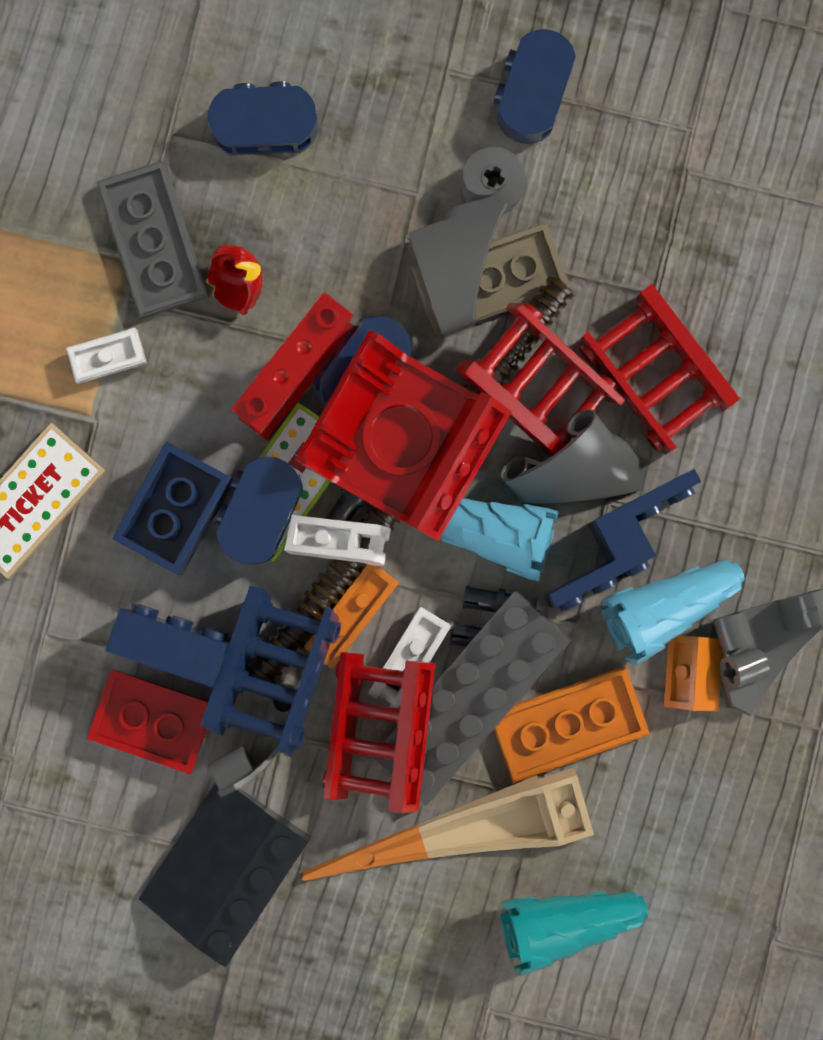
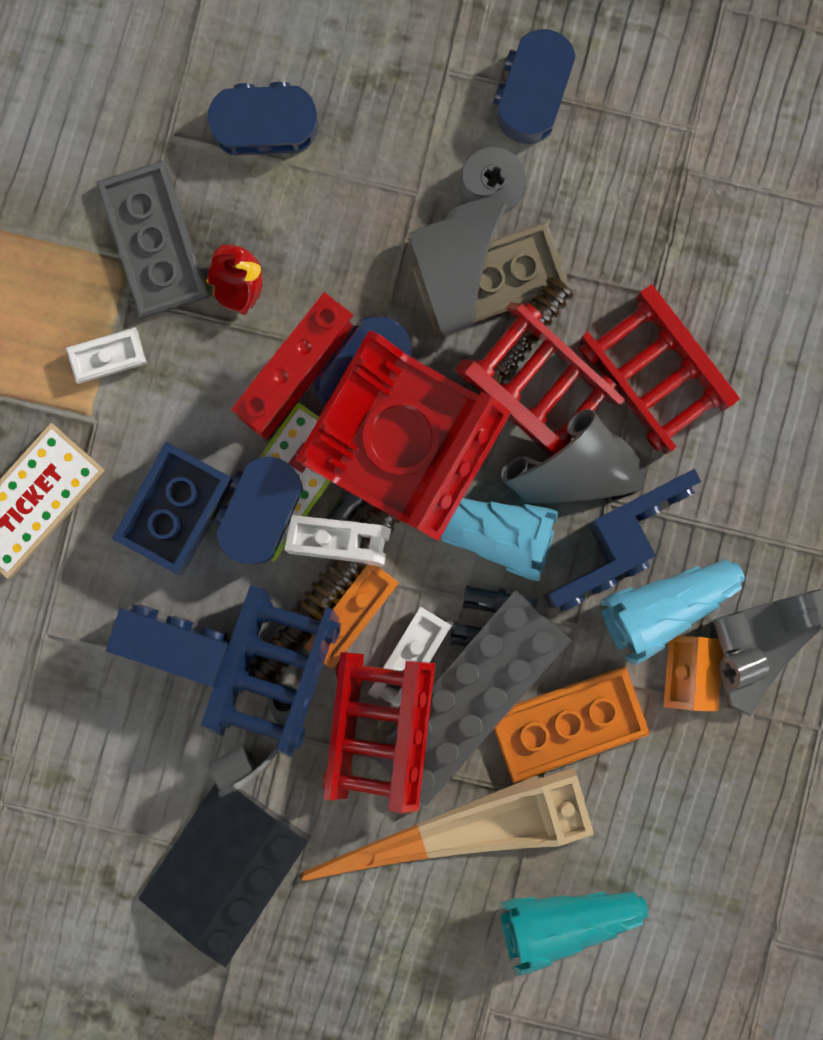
red plate [87,669,209,775] -> none

